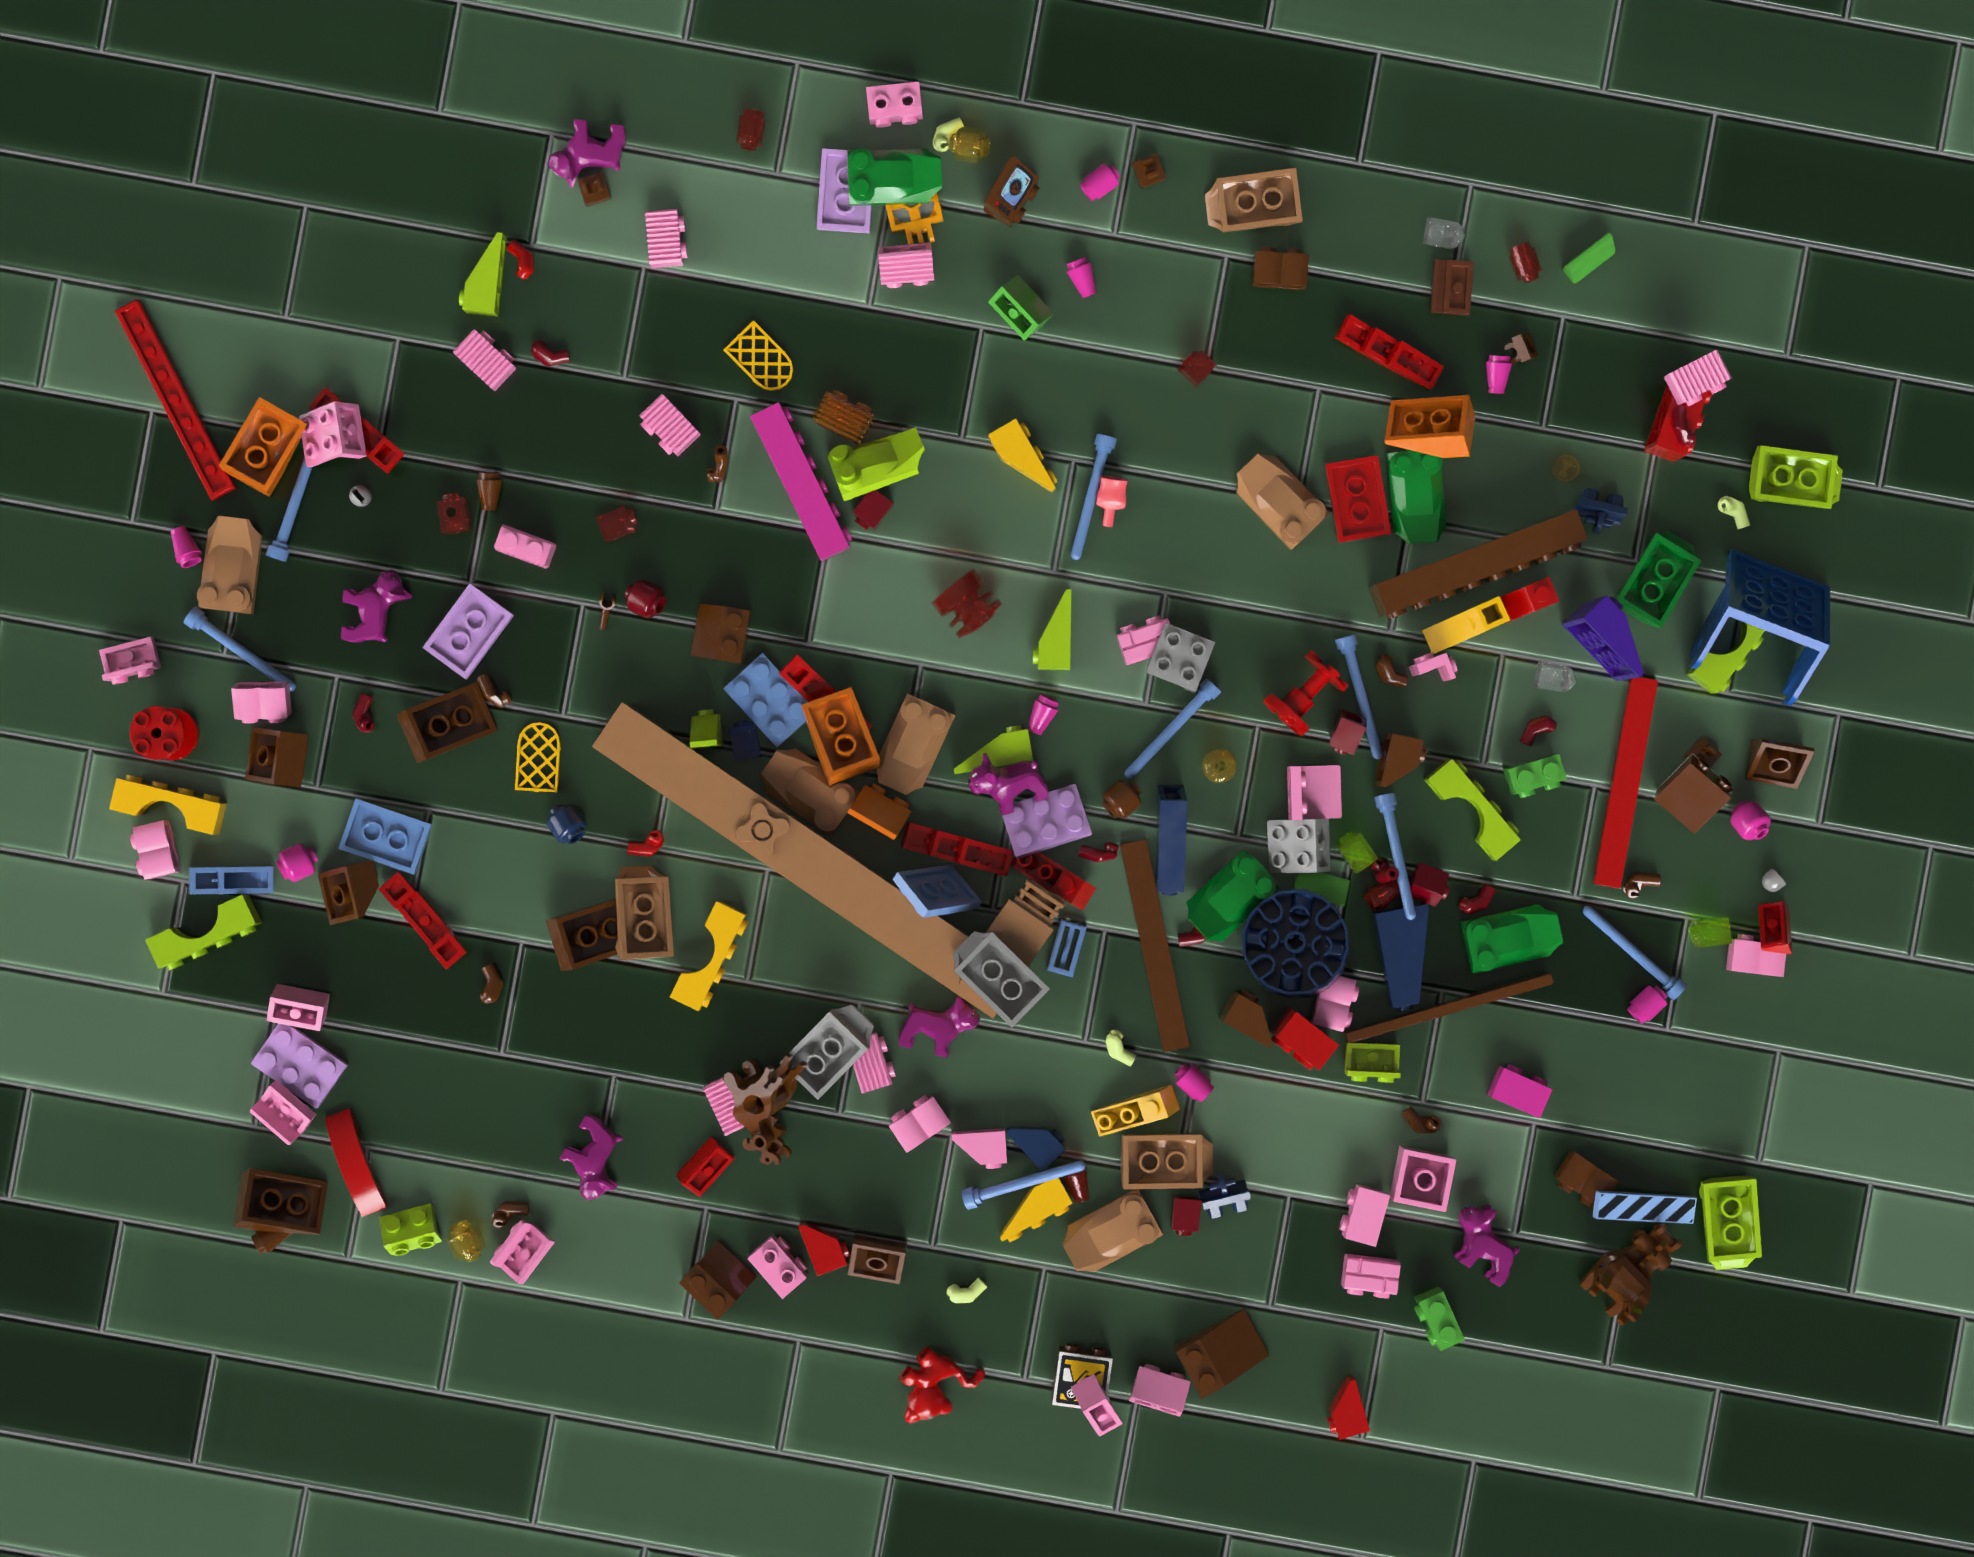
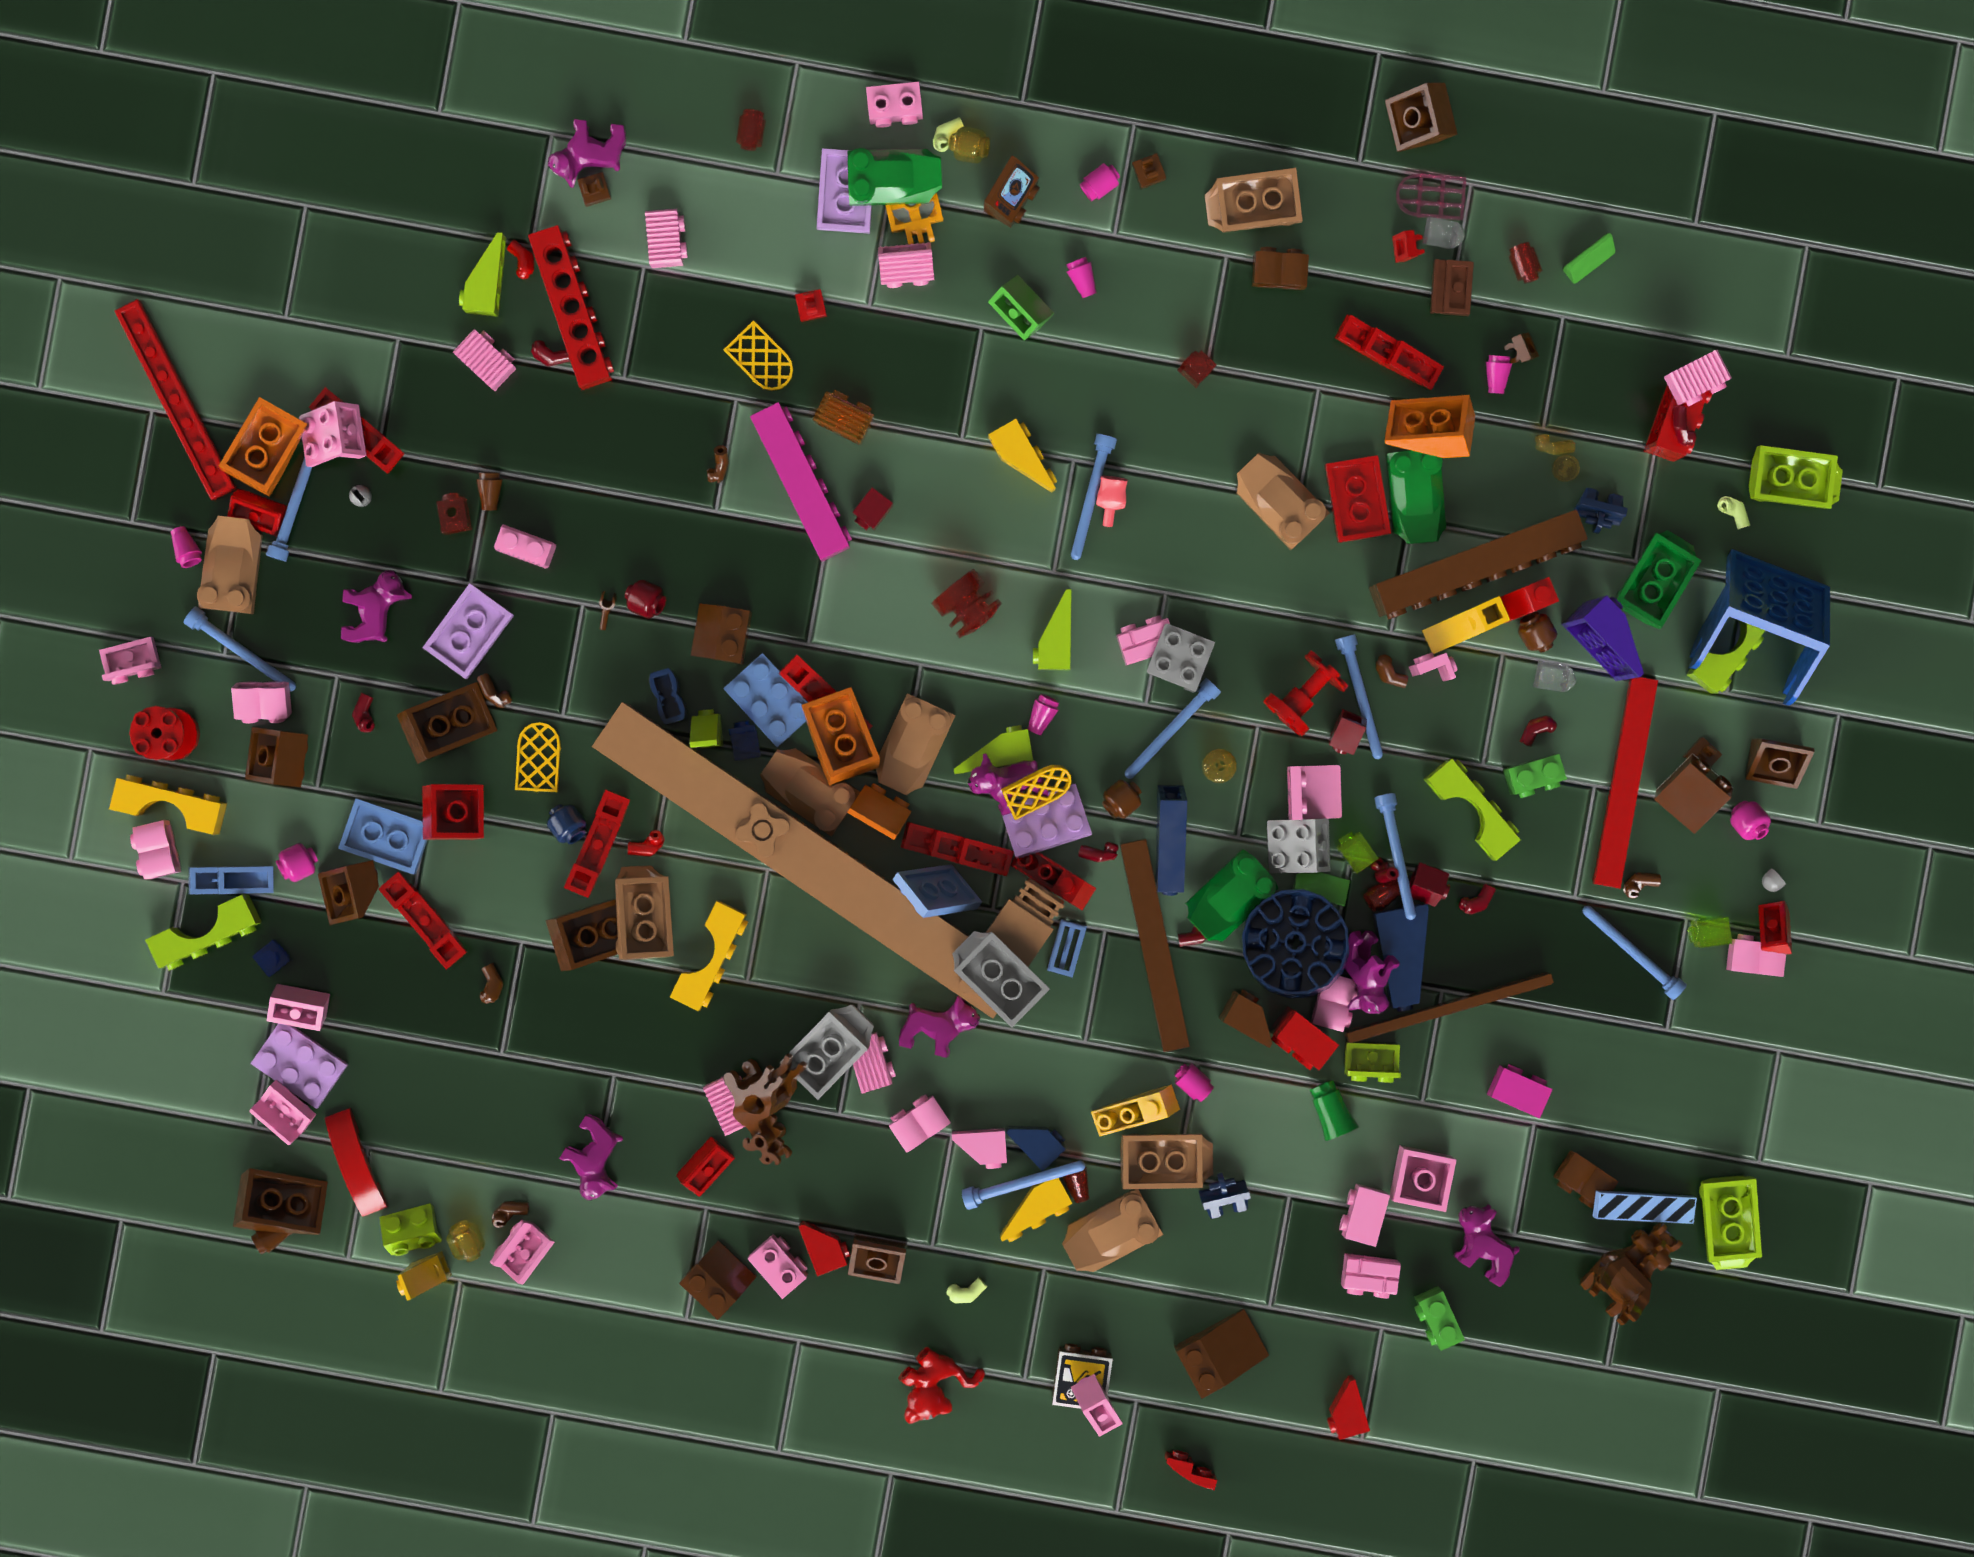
clear red bracket [596,505,638,543] -> none
bright pink brick [639,394,701,456] -> none
lime slope [828,427,925,501] -> none
yellowish green arm [1105,1029,1136,1067] -> none
bright pink brick [1129,1364,1191,1417] -> none
dark red brick [1170,1195,1201,1236] -> none
reddish brown slope [1374,733,1426,787] -> none
reddish brown arm [1401,1106,1441,1134] -> none
green slope [1460,904,1563,973] -> none
dark pink brick [1627,985,1667,1024] -> none
none -> red slope [227,489,287,537]
none -> clear blue plate [252,939,292,977]
none -> yellow slope [396,1251,452,1301]
none -> red brick [422,784,484,840]
none -> red brick [528,225,614,390]
none -> red slope [564,790,630,898]
none -> dark blue brick [649,668,688,725]
none -> red tile [795,289,827,322]
none -> yellow window [1001,765,1072,820]
none -> red slope [1165,1450,1217,1490]
none -> green plant [1309,1080,1359,1141]
none -> magenta animal [1345,931,1400,1014]
none -> reddish brown slope [1385,83,1457,152]
none -> red tile [1392,230,1425,263]
none -> clear pink window [1396,173,1467,220]
none -> reddish brown head [1517,612,1558,653]
none -> clear yellow arm [1535,434,1575,455]

